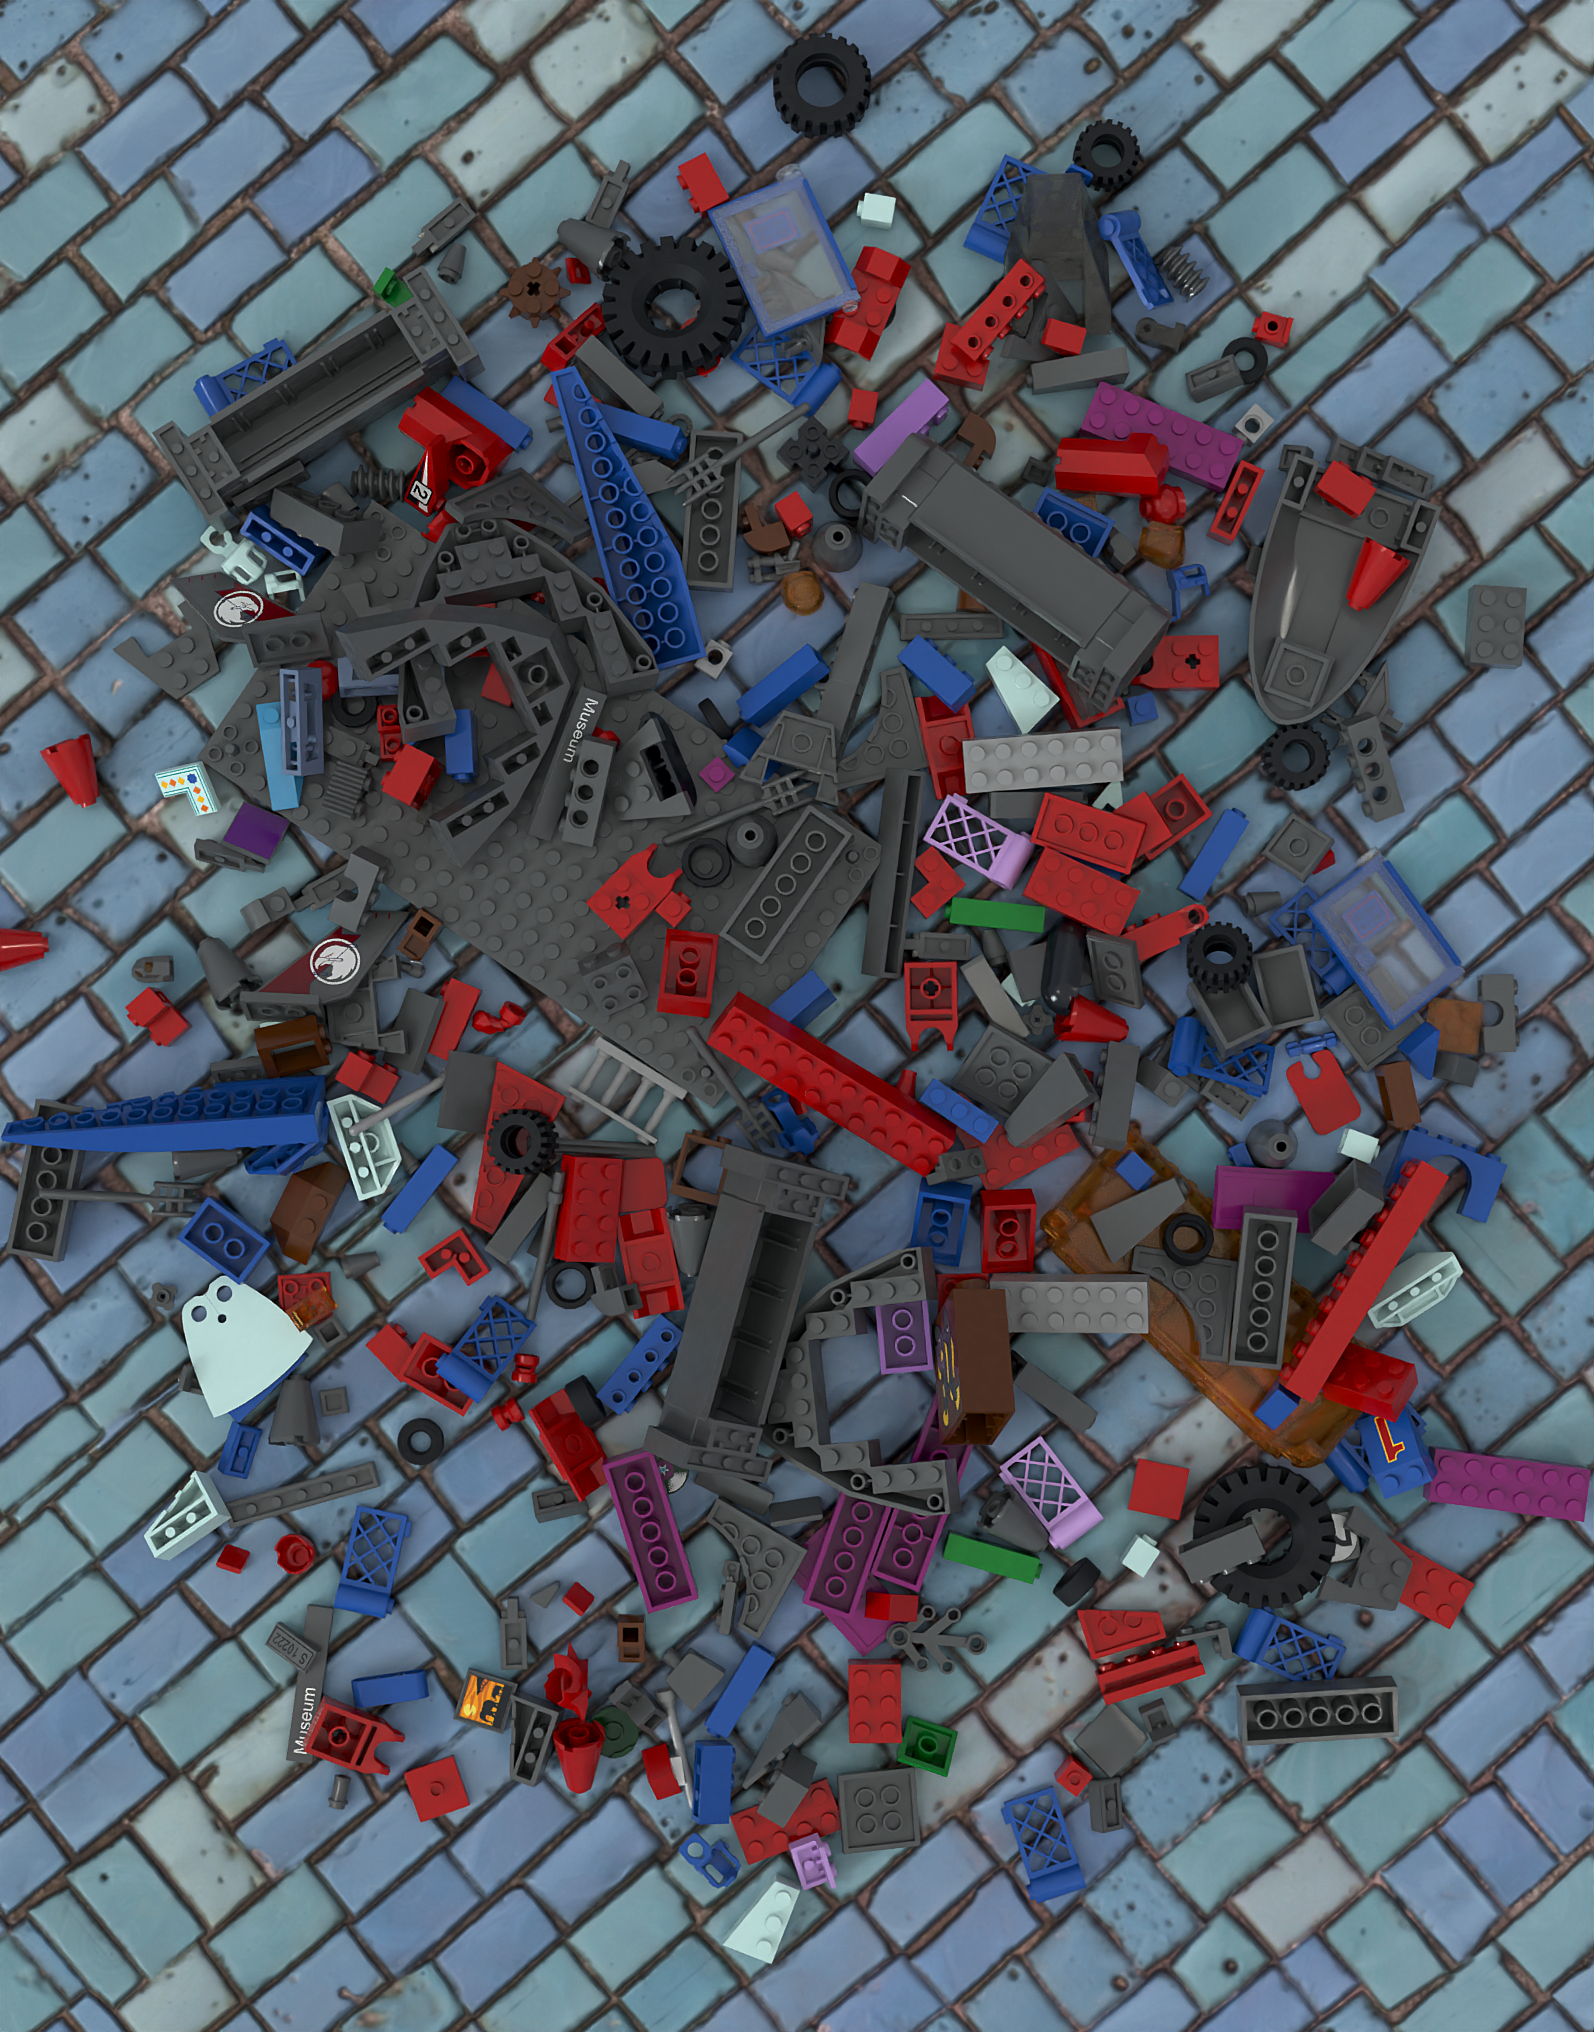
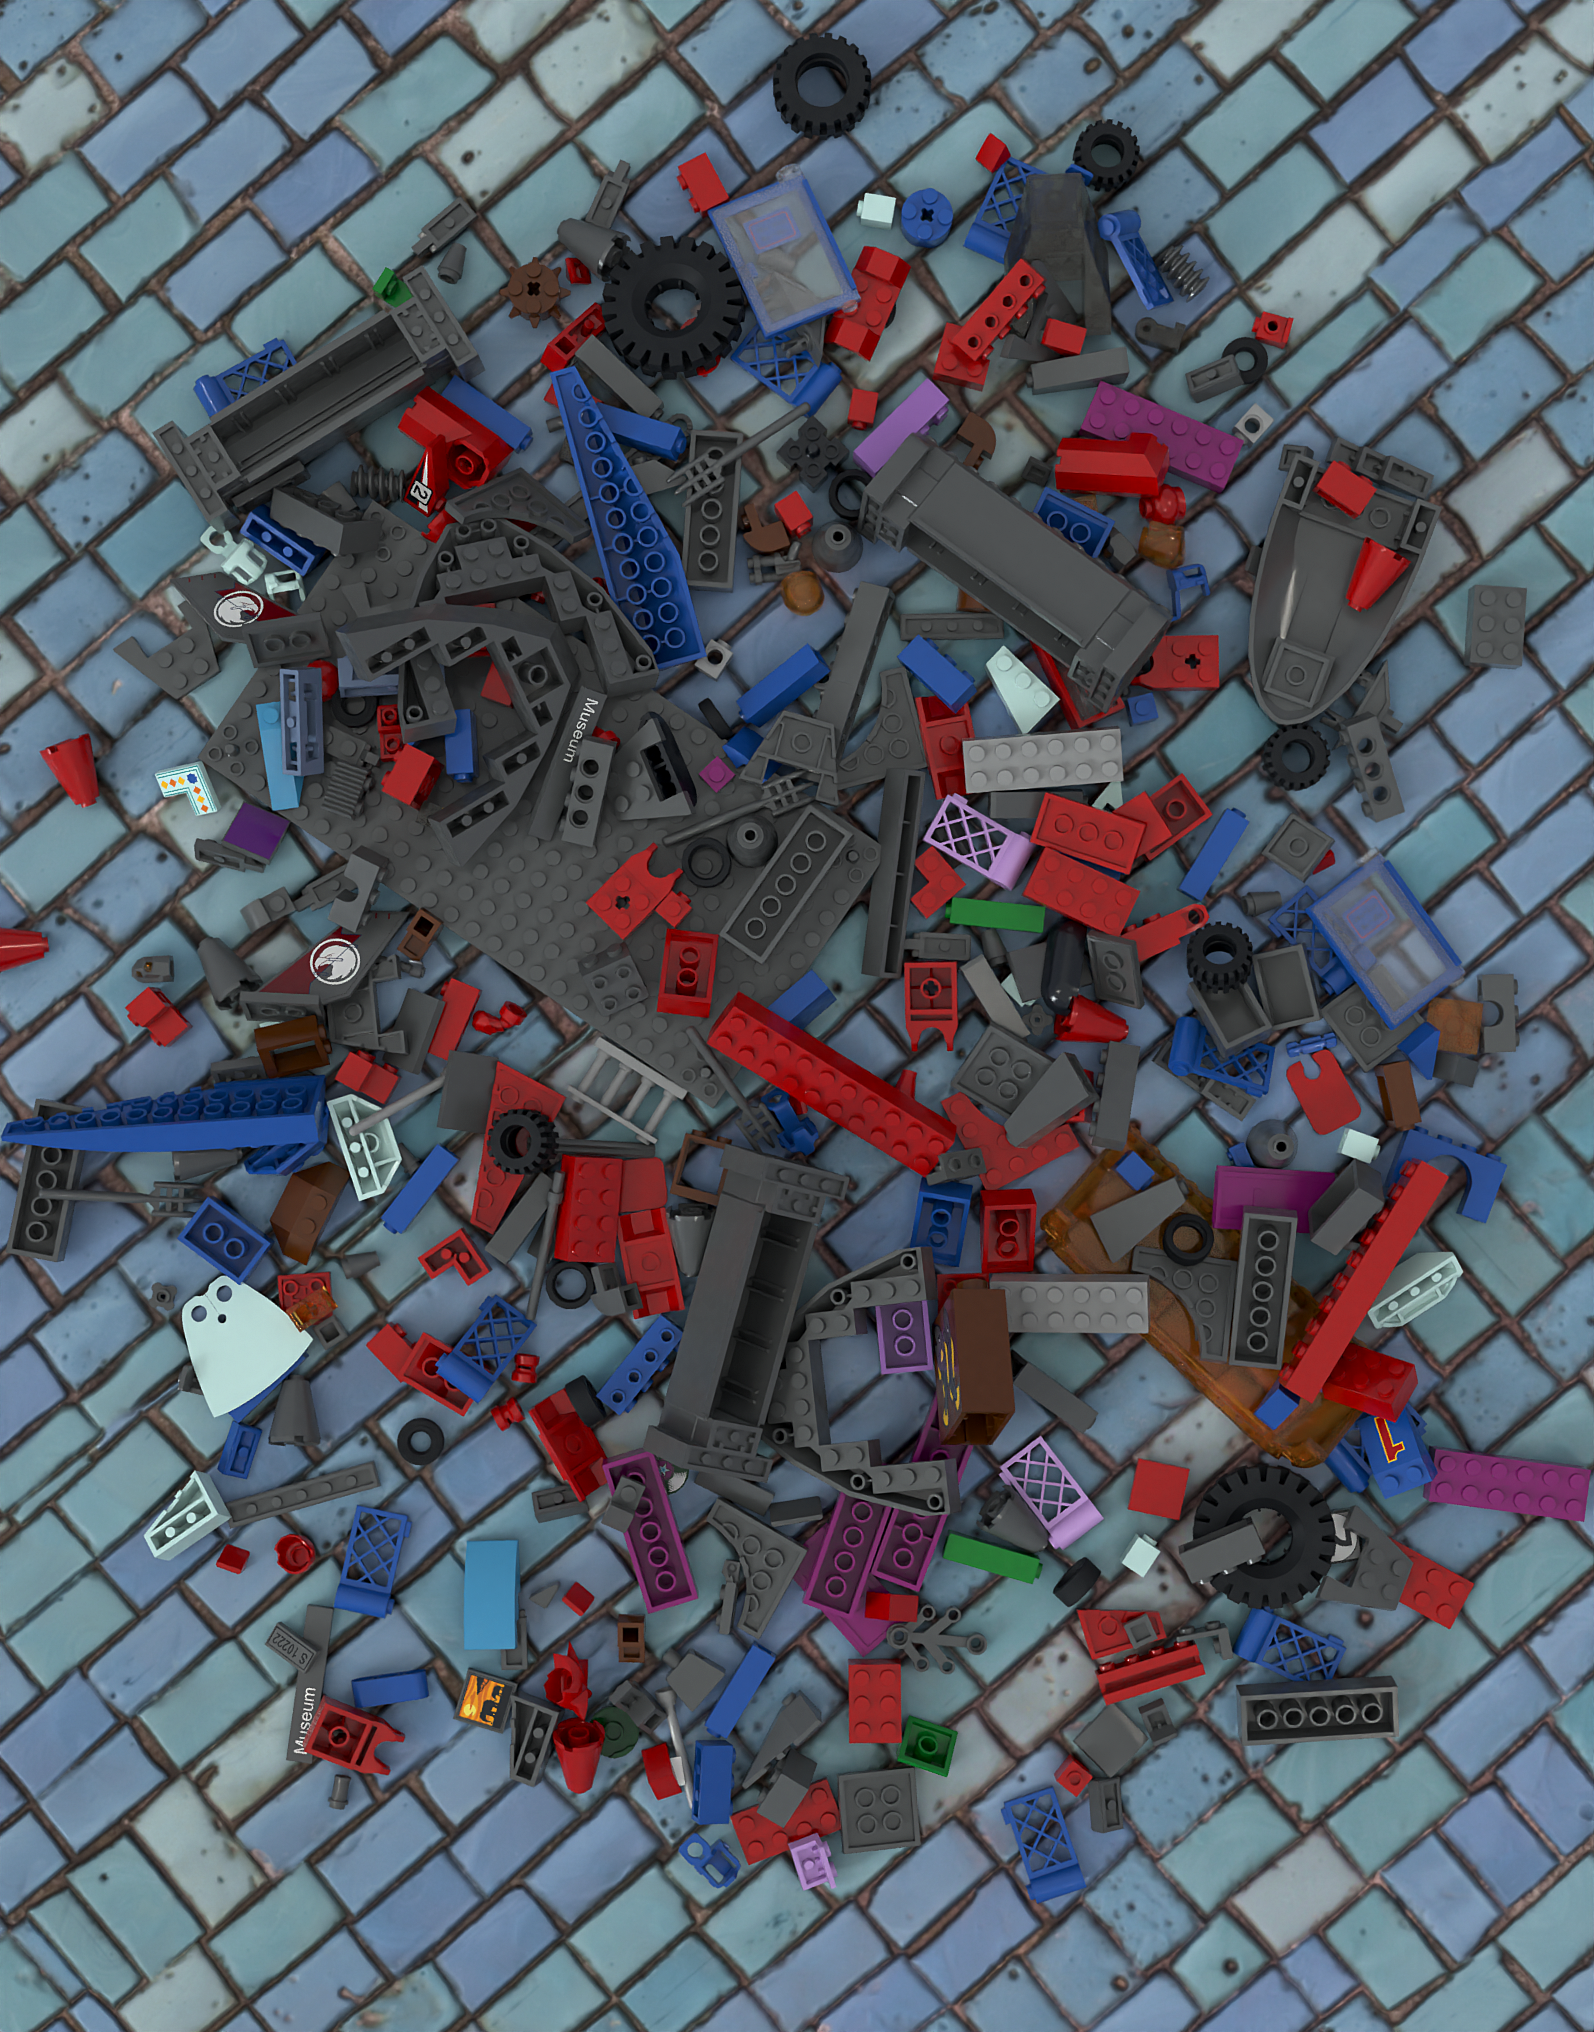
dark grey tile [319,1386,350,1417] -> none
red plate [403,1754,471,1822] -> none
light aqua wedge [723,1873,800,1964] -> none
blue brick [918,1078,999,1144] -> none
dark grey slope [1136,1056,1190,1108] -> none
red brick [1206,460,1265,546] -> none
none -> dark azure slope [464,1540,521,1650]
none -> dark grey slope [601,1475,646,1533]
none -> blue brick [900,188,953,248]
none -> red slope [975,133,1011,174]
none -> dark grey plate [1123,1613,1158,1649]

